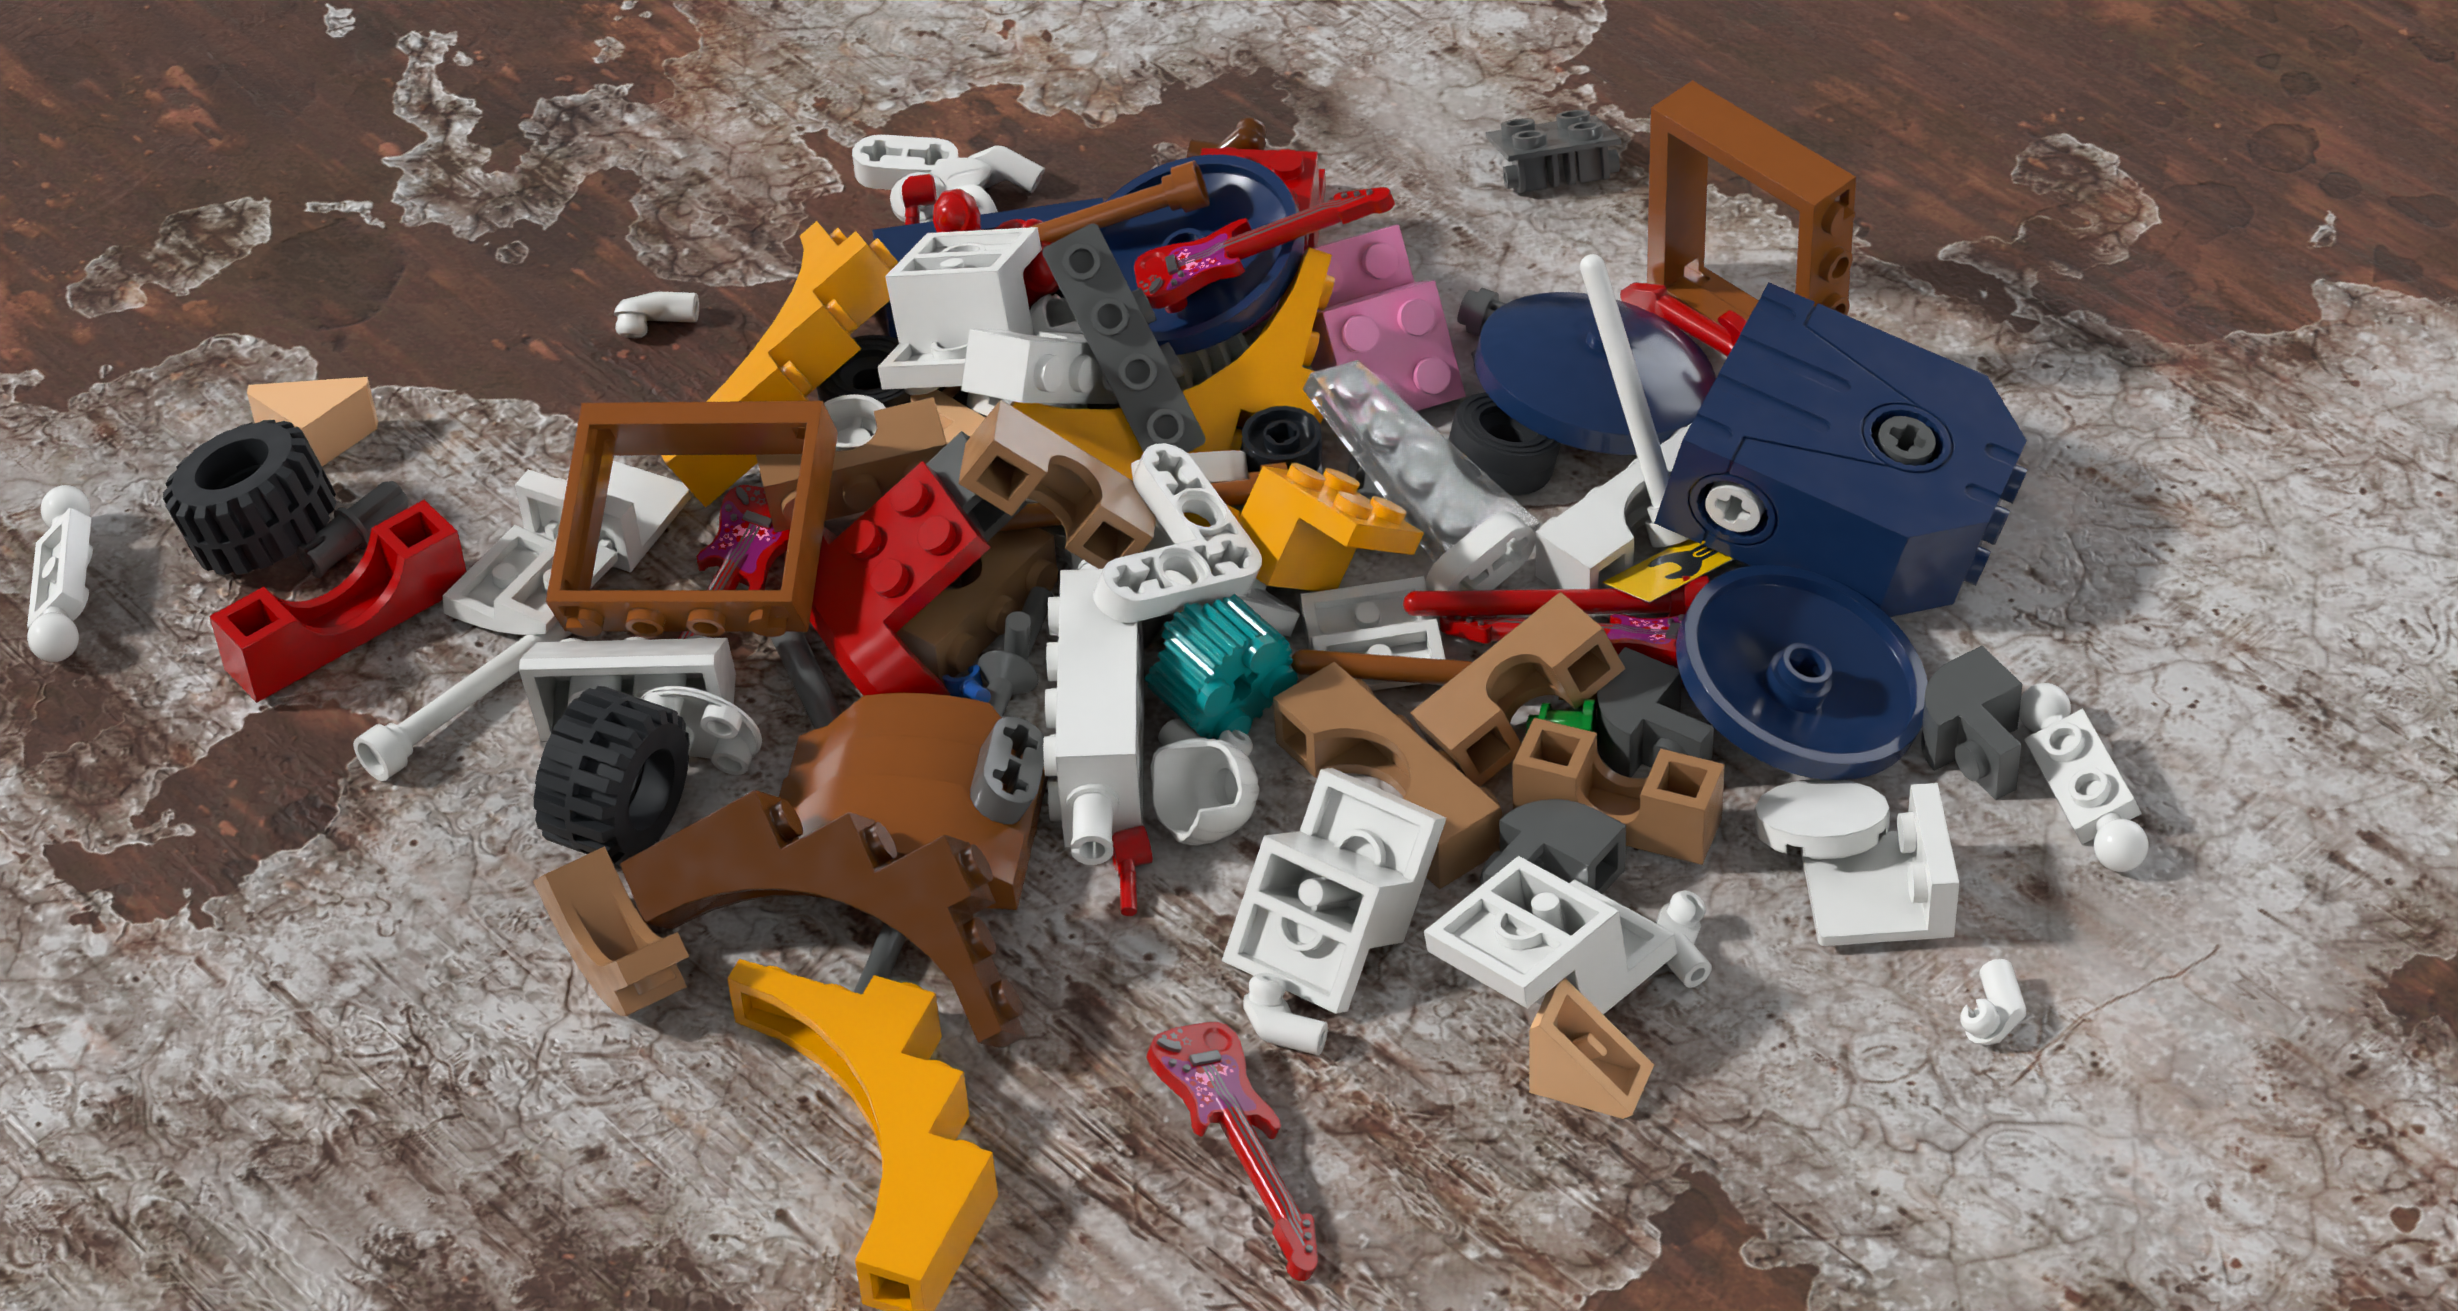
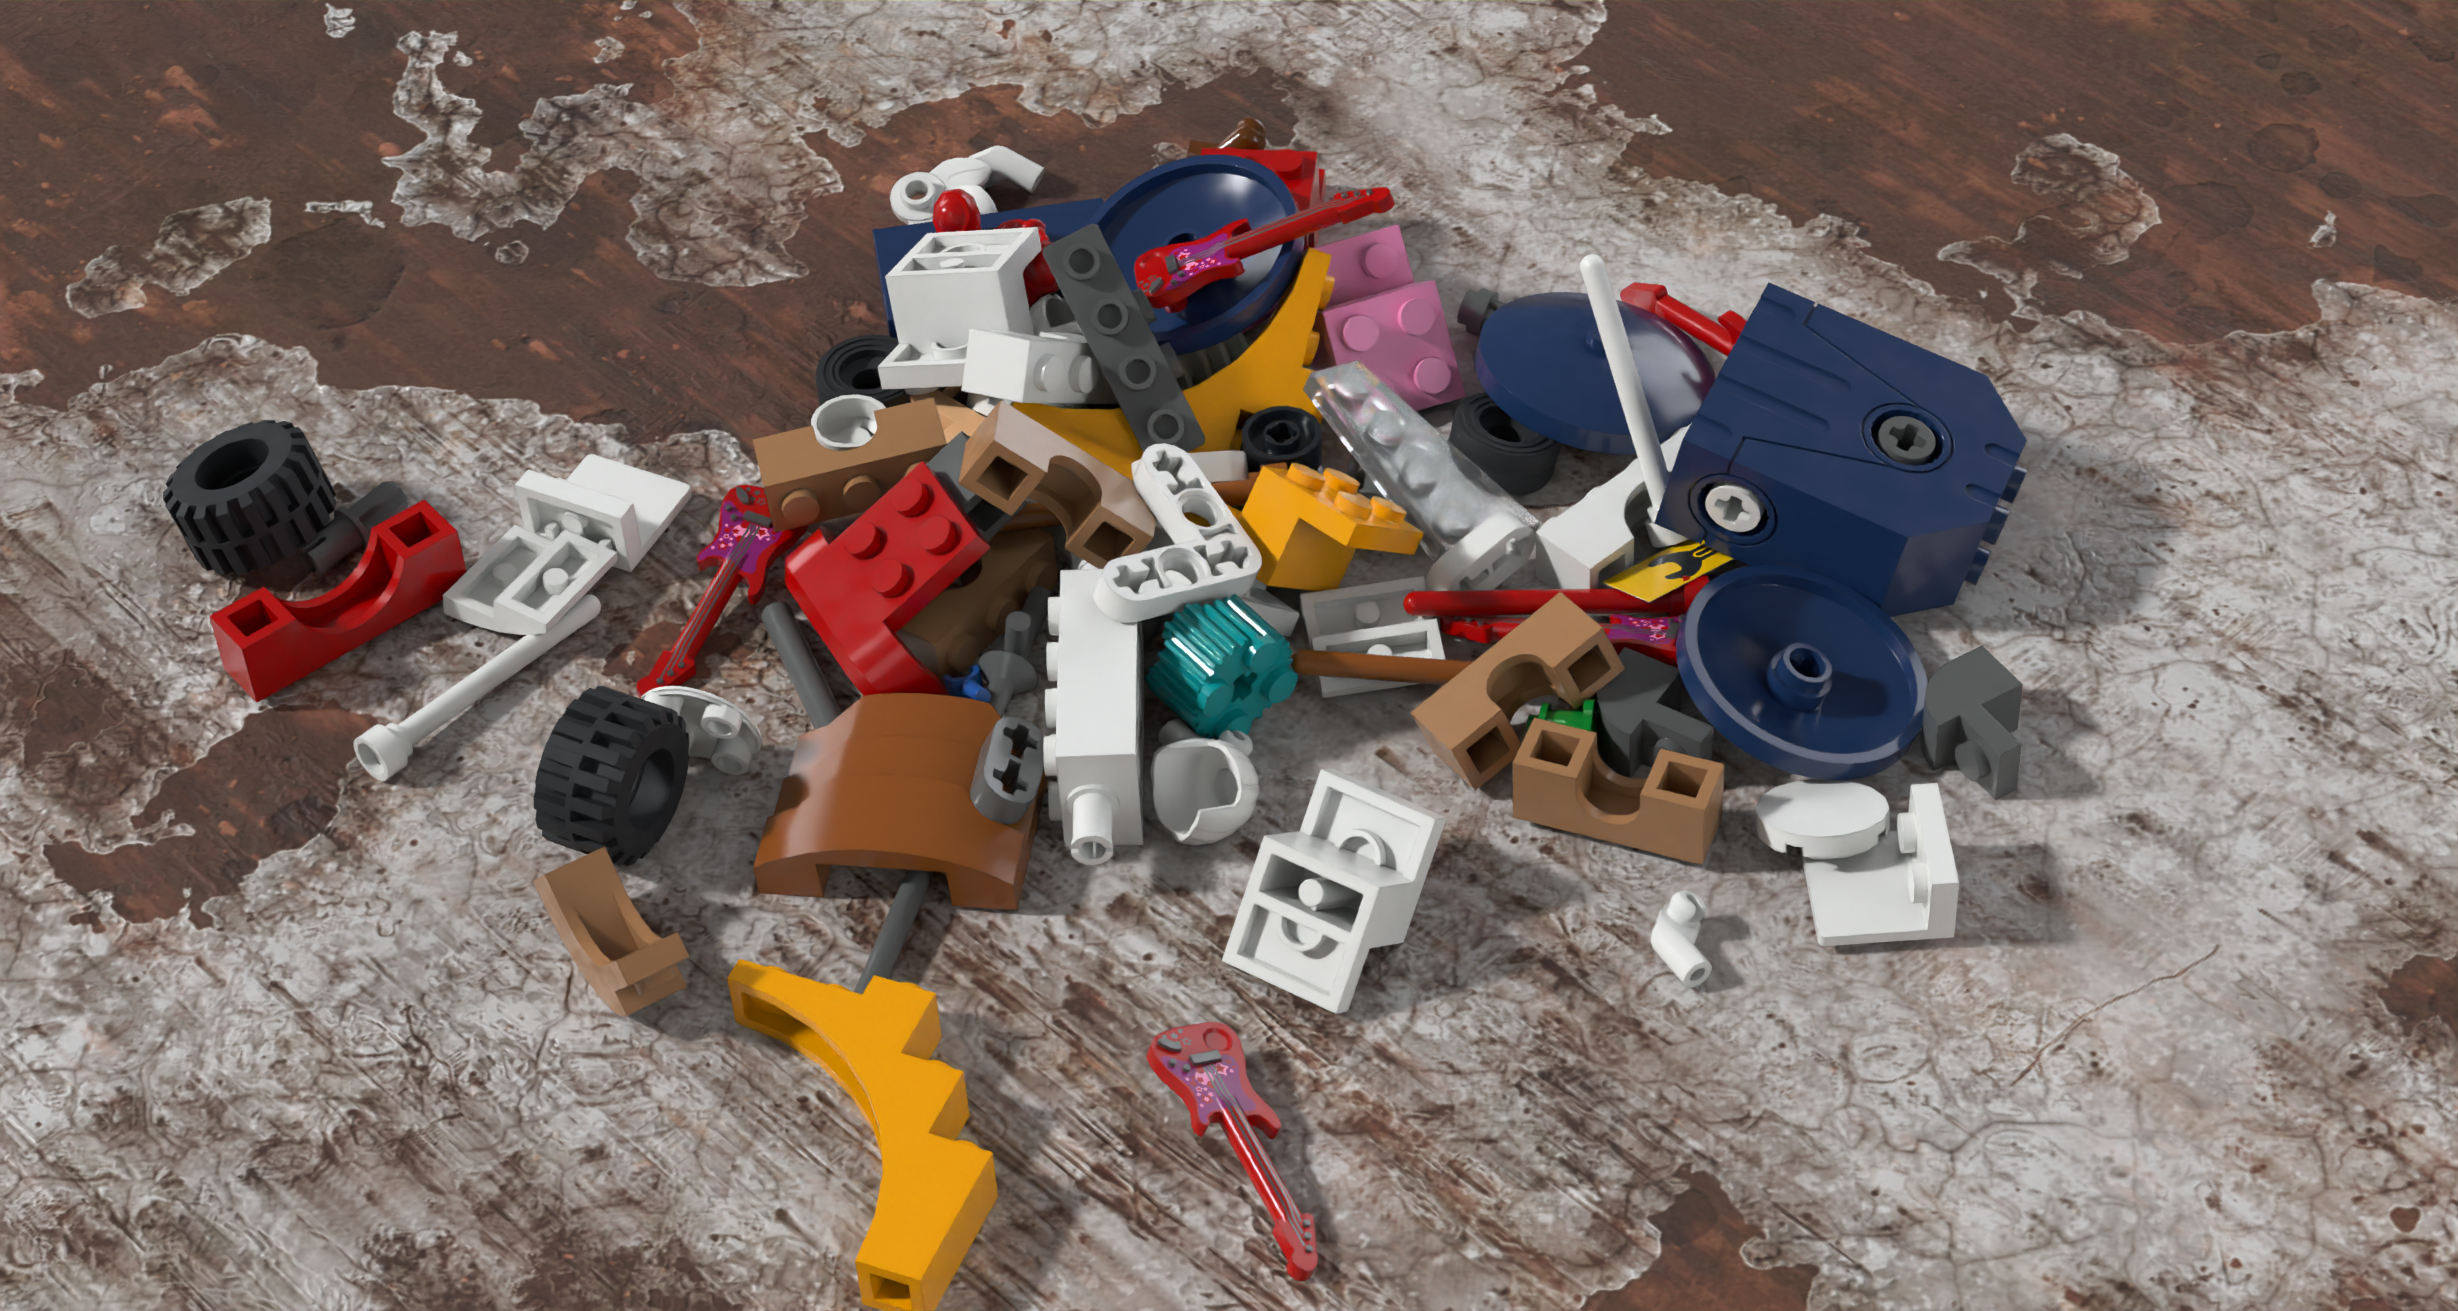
white plate [27,485,93,662] -> none
light nougat slope [247,377,378,467] -> none
white slope [519,635,736,741] -> none
dark orange window [546,401,838,637] -> none
white arm [614,292,699,338] -> none
reddish brown arch [620,790,1026,1048] -> none
light orange arch [661,221,899,508] -> none
white beam [852,135,959,190] -> none
red hand [902,174,937,225] -> none
dark orange piece [1027,160,1210,243] -> none
red hand [1112,825,1153,916] -> none
white arm [1243,973,1328,1055] -> none
medium nougat arch [1273,662,1503,889] -> none
white bracket [1424,856,1677,1015] -> none
dark grey brick [1480,799,1626,894] -> none
dark grey hinge [1485,110,1621,193] -> none
light nougat slope [1529,978,1654,1119] -> none
dark orange window [1647,80,1856,326] -> none
white arm [1960,959,2026,1045] -> none
white plate [2019,683,2149,872] -> none

